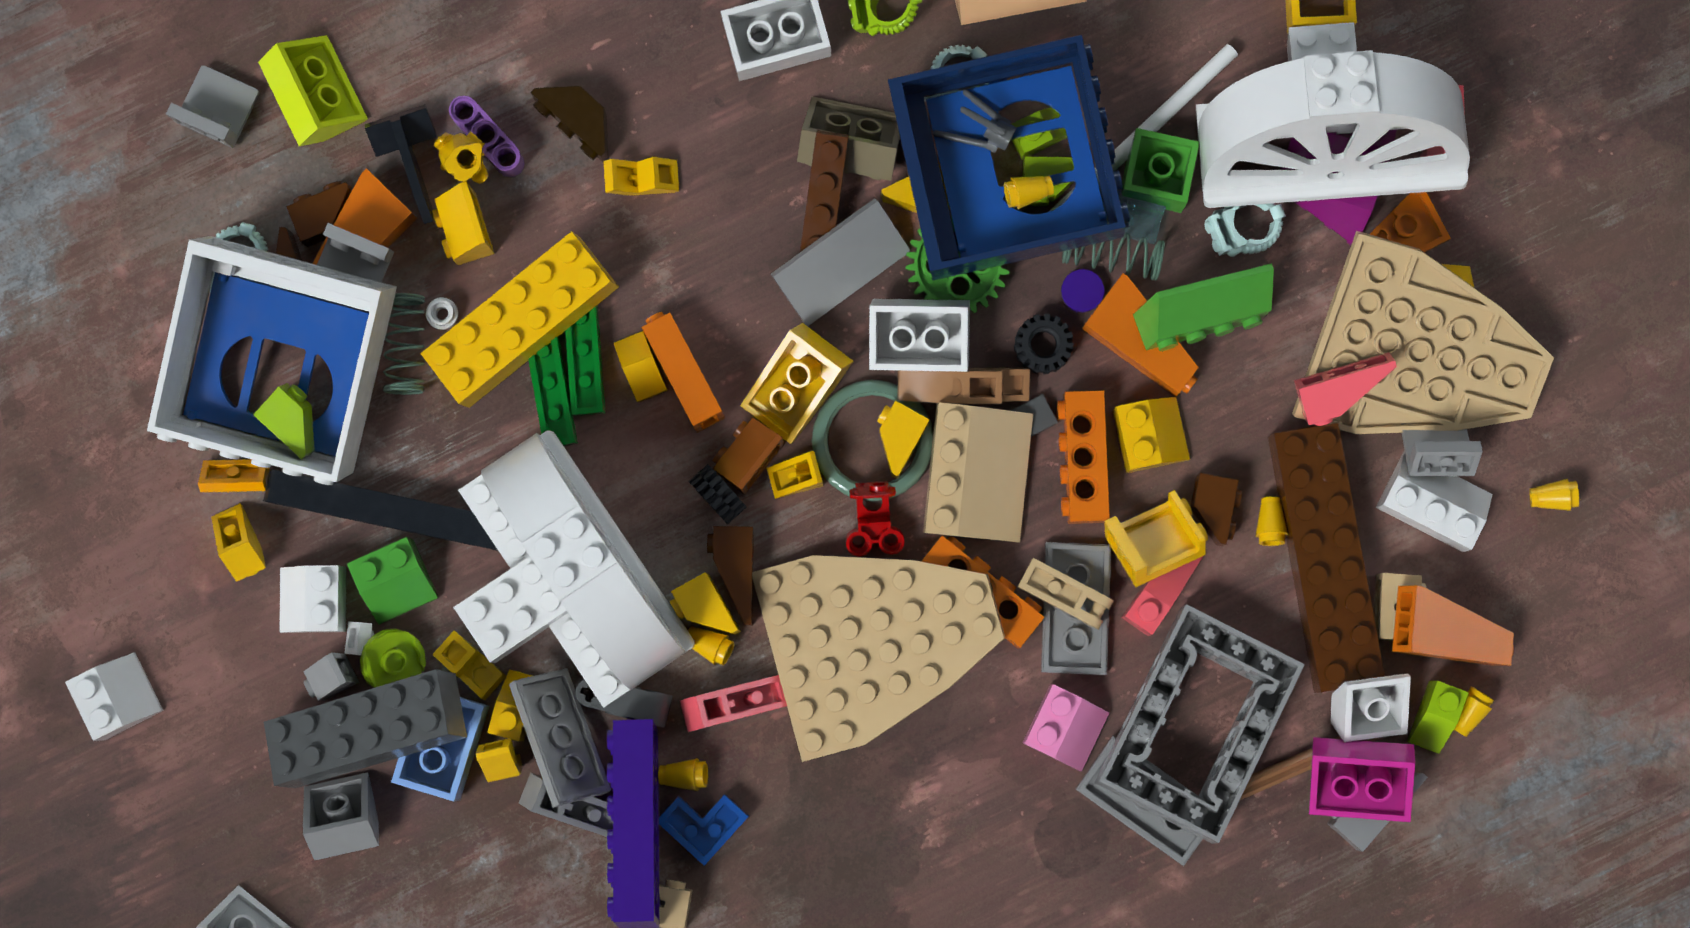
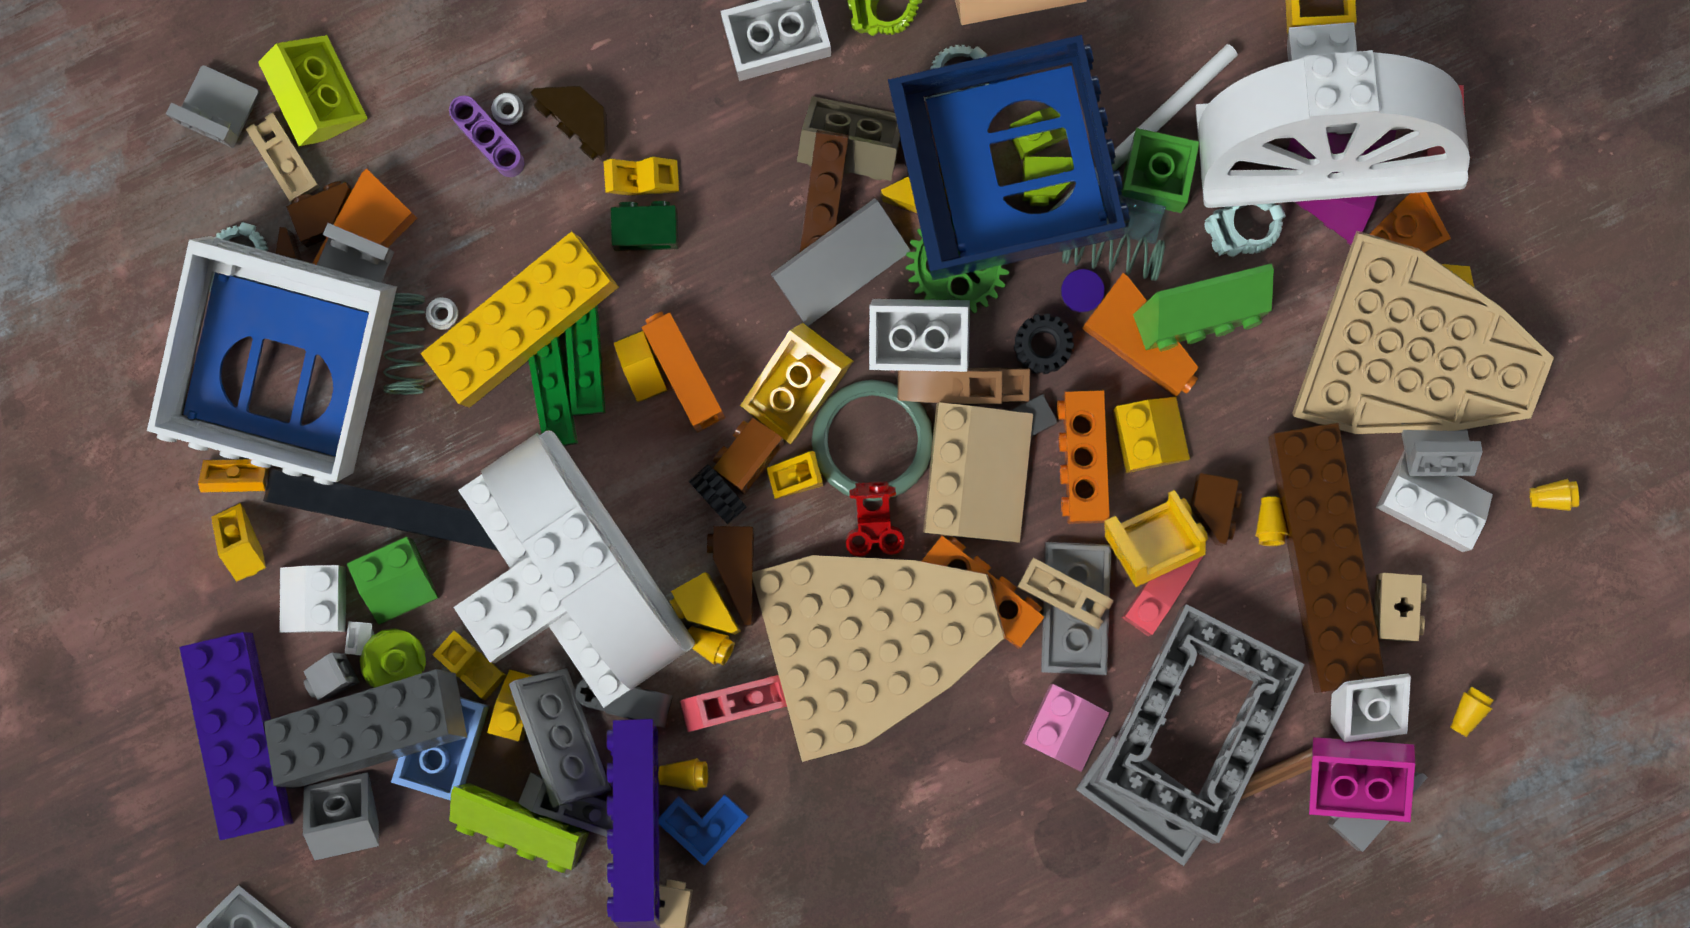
white slope [65,653,163,741] -> none
lime slope [253,383,315,459] -> none
black piece [365,104,437,224] -> none
yellow slope [432,181,494,265] -> none
yellow animal [434,131,489,184] -> none
yellow slope [475,738,523,782] -> none
yellow slope [877,400,930,479] -> none
dark grey plant [933,89,1017,153] -> none
yellow cone [1003,175,1054,209] -> none
coral slope [1294,352,1397,426] -> none
orange slope [1392,585,1514,666] -> none
lime slope [1407,681,1469,754] -> none
none -> dark purple brick [179,632,293,841]
none -> tan plate [246,112,320,204]
none -> lime slope [449,783,590,873]
none -> white plate [491,93,524,125]
none -> dark green brick [611,201,679,251]

